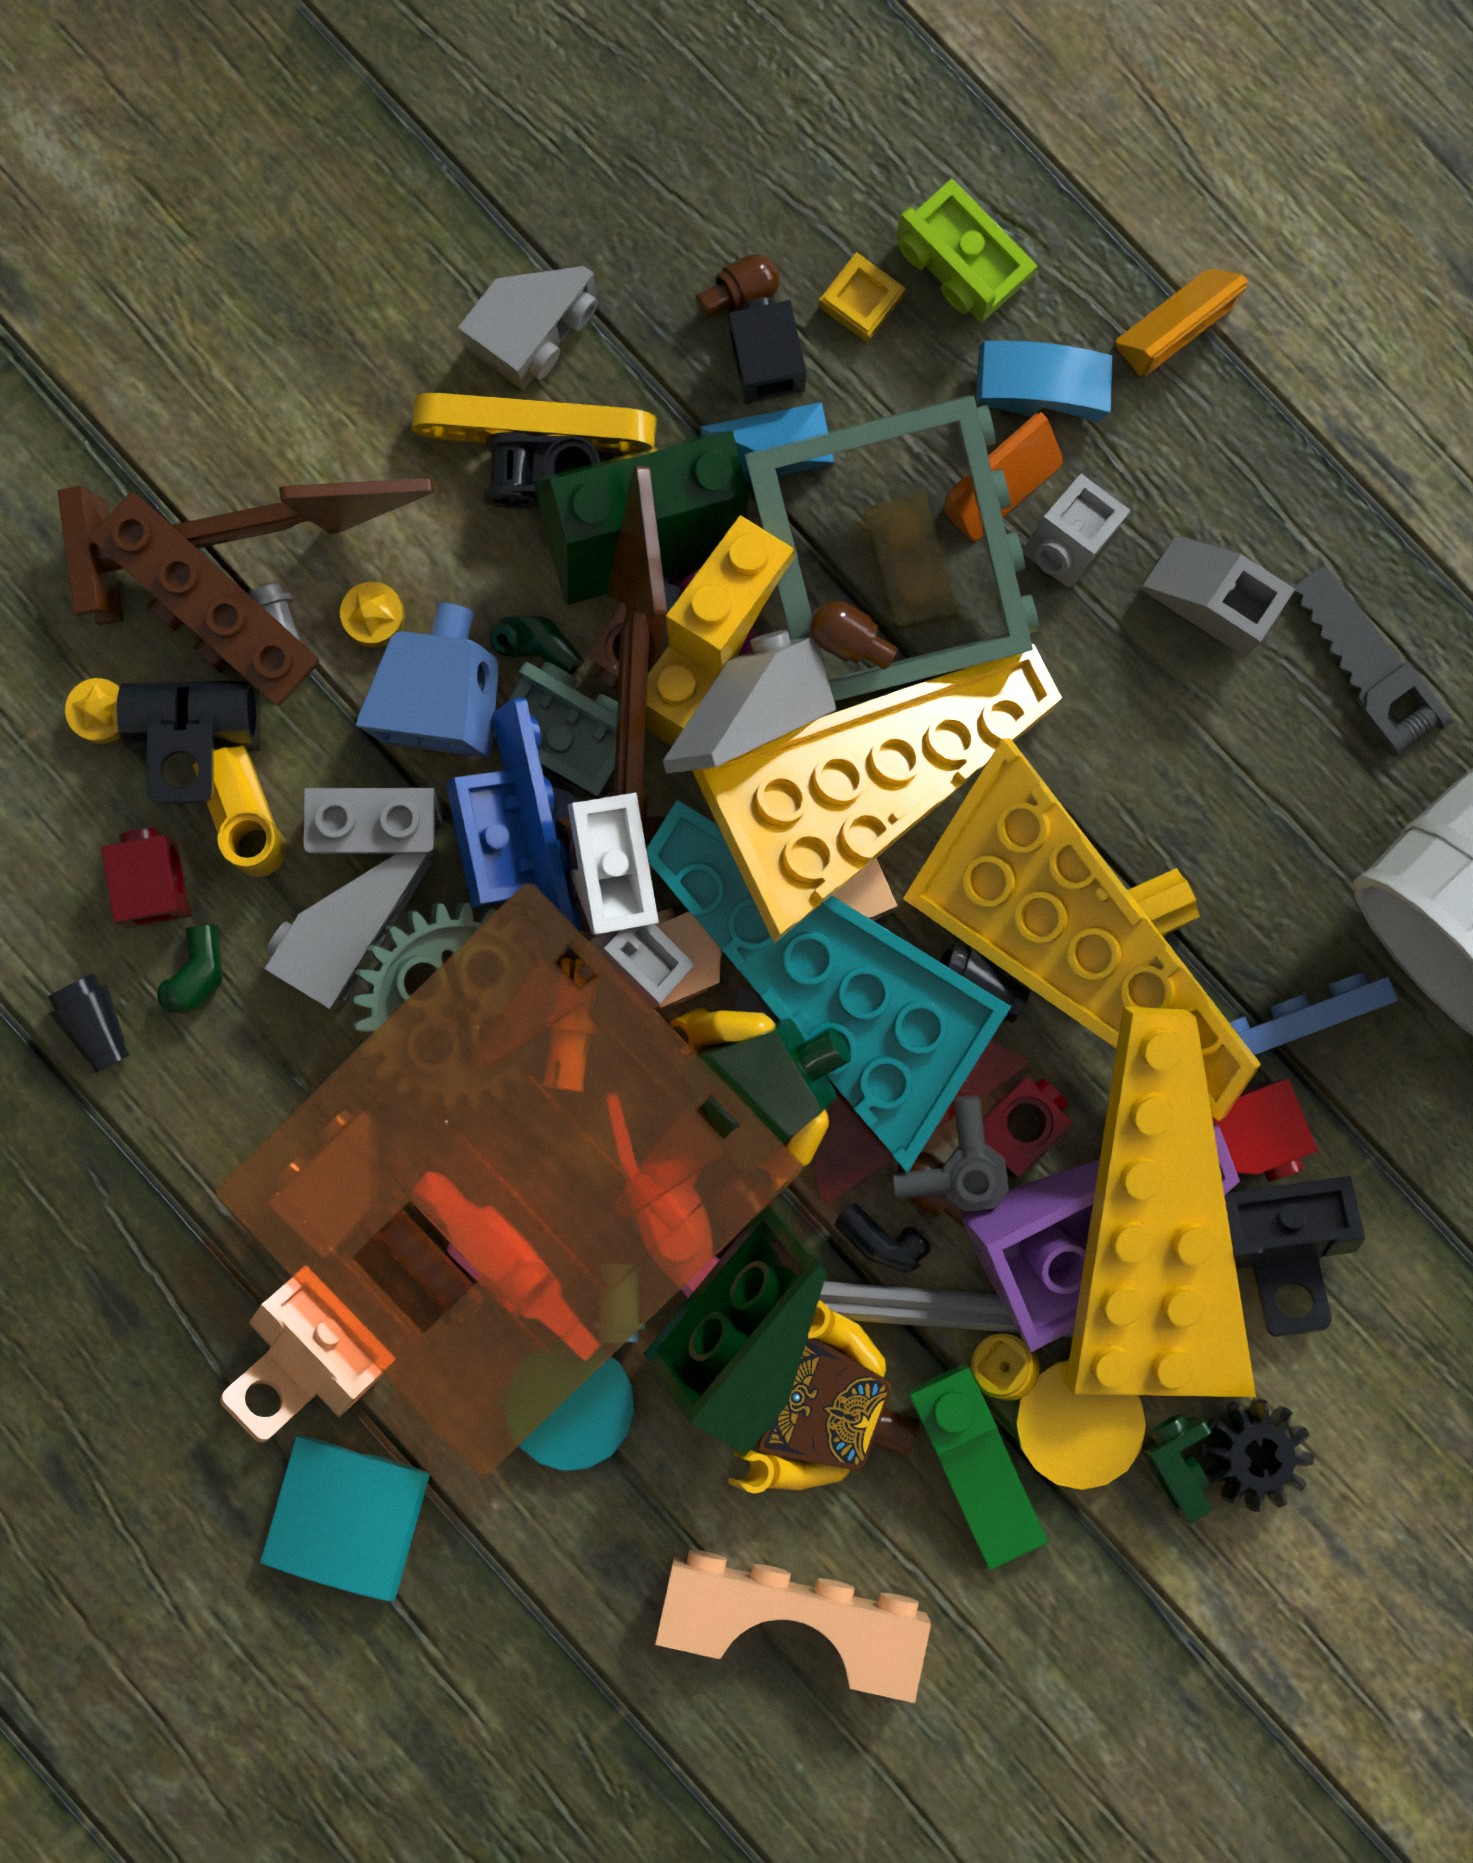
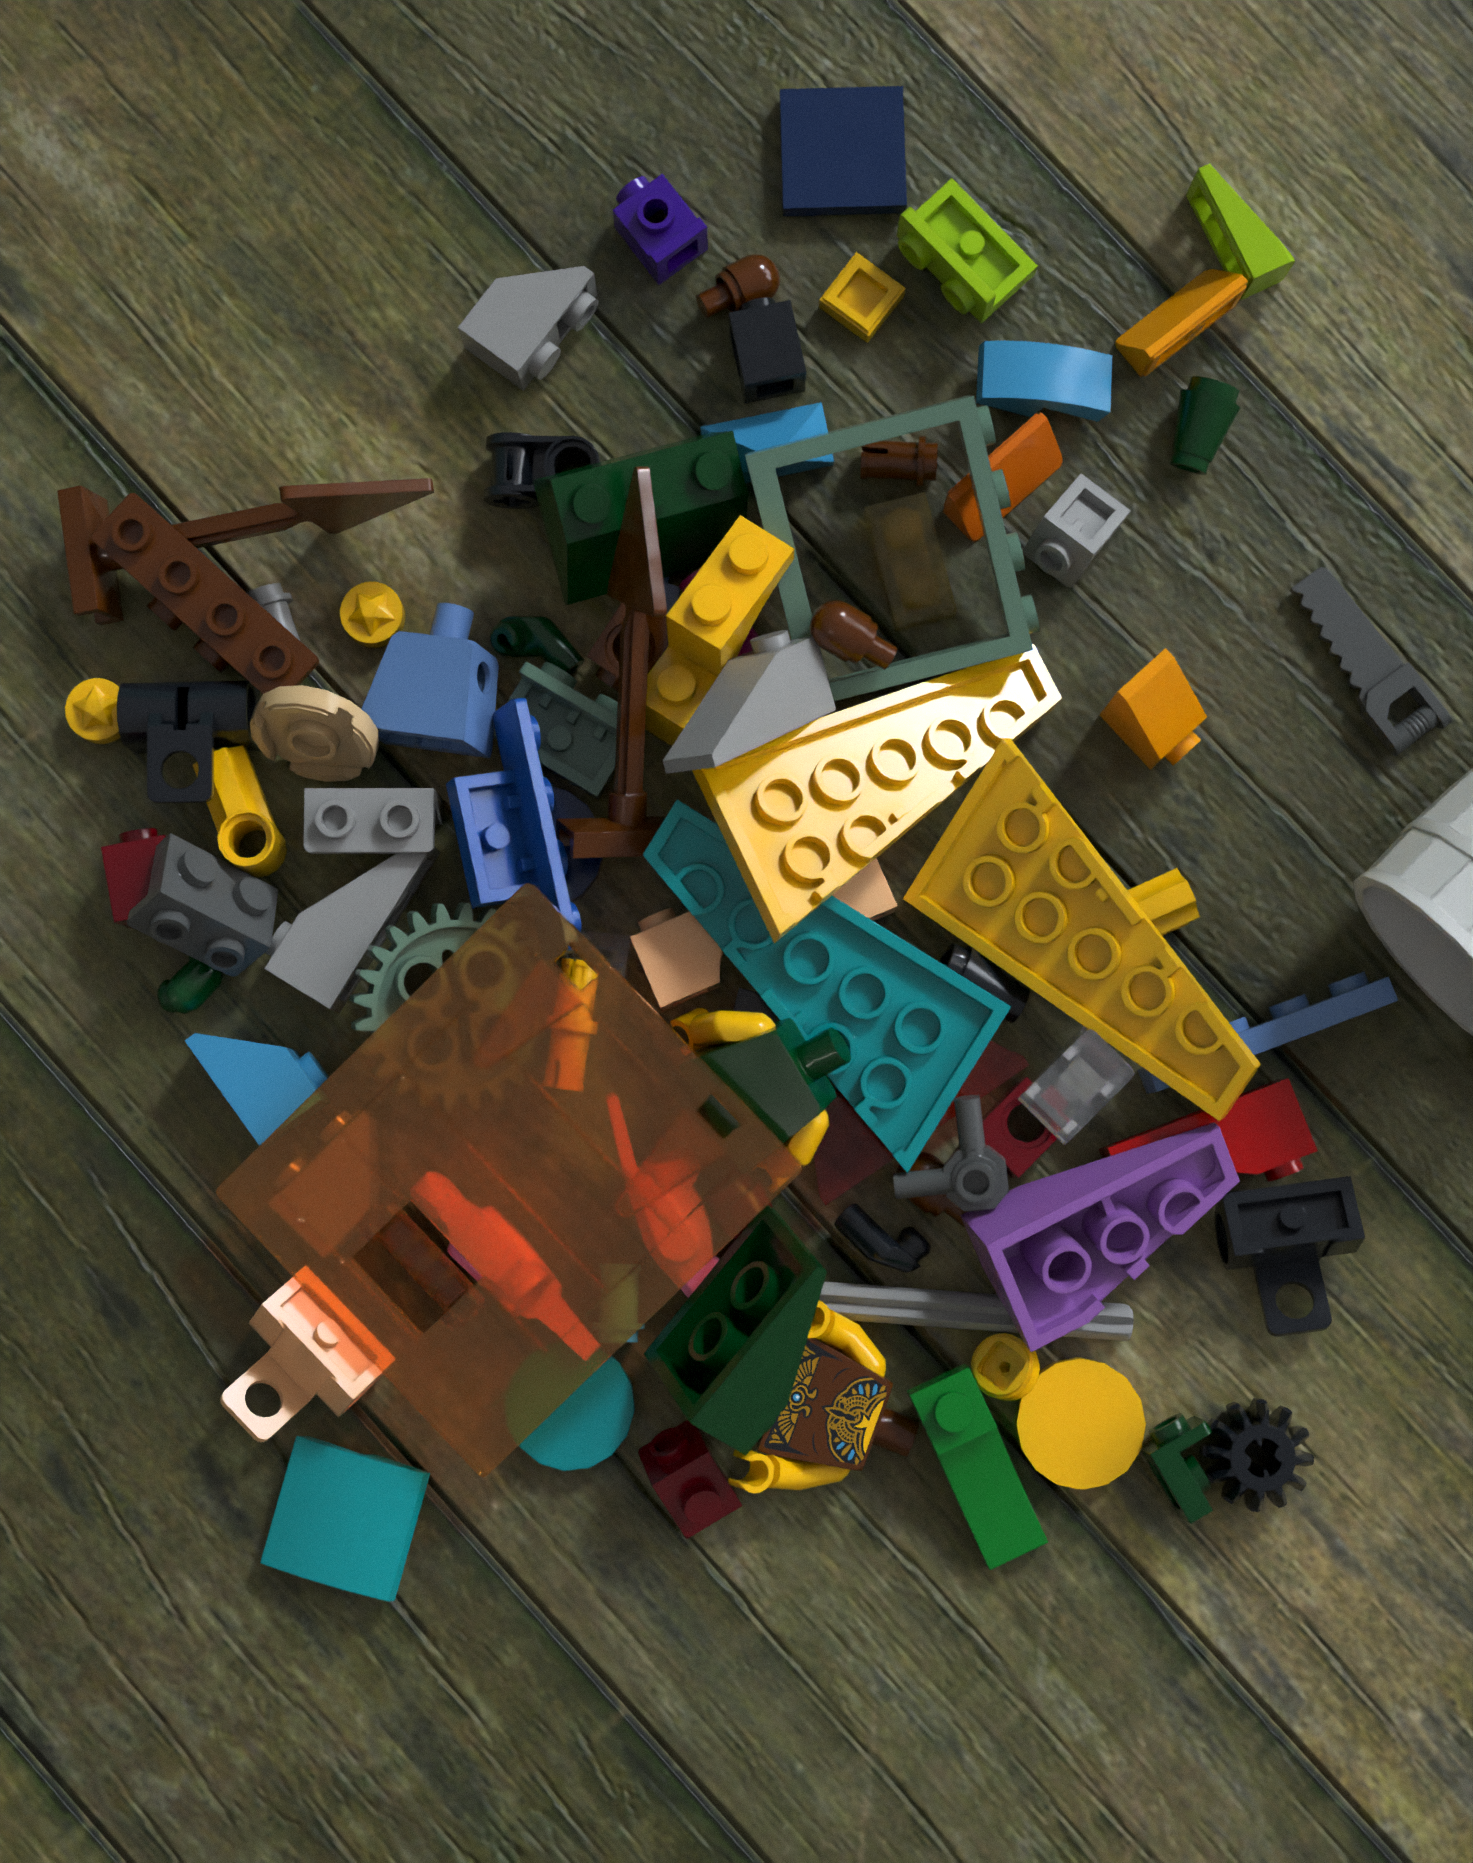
black cone [47,973,130,1073] -> none
yellow beam [411,393,657,455] -> none
white slope [567,793,659,934] -> none
light grey bracket [577,924,695,1014] -> none
light nougat arch [655,1550,931,1703] -> none
yellow wing [1065,1006,1256,1397] -> none
light grey slope [1141,535,1295,658] -> none
none -> dark grey bracket [127,833,279,977]
none -> dark azure slope [185,1033,333,1147]
none -> tan tile [250,685,380,782]
none -> dark purple brick [612,173,708,285]
none -> dark red bracket [638,1420,742,1539]
none -> dark blue tile [779,86,907,217]
none -> reddish brown pin [860,436,938,487]
none -> clear slope [1018,1026,1135,1145]
none -> light orange slope [1099,648,1207,770]
none -> dark green cone [1170,376,1241,475]
none -> lime slope [1186,163,1295,300]

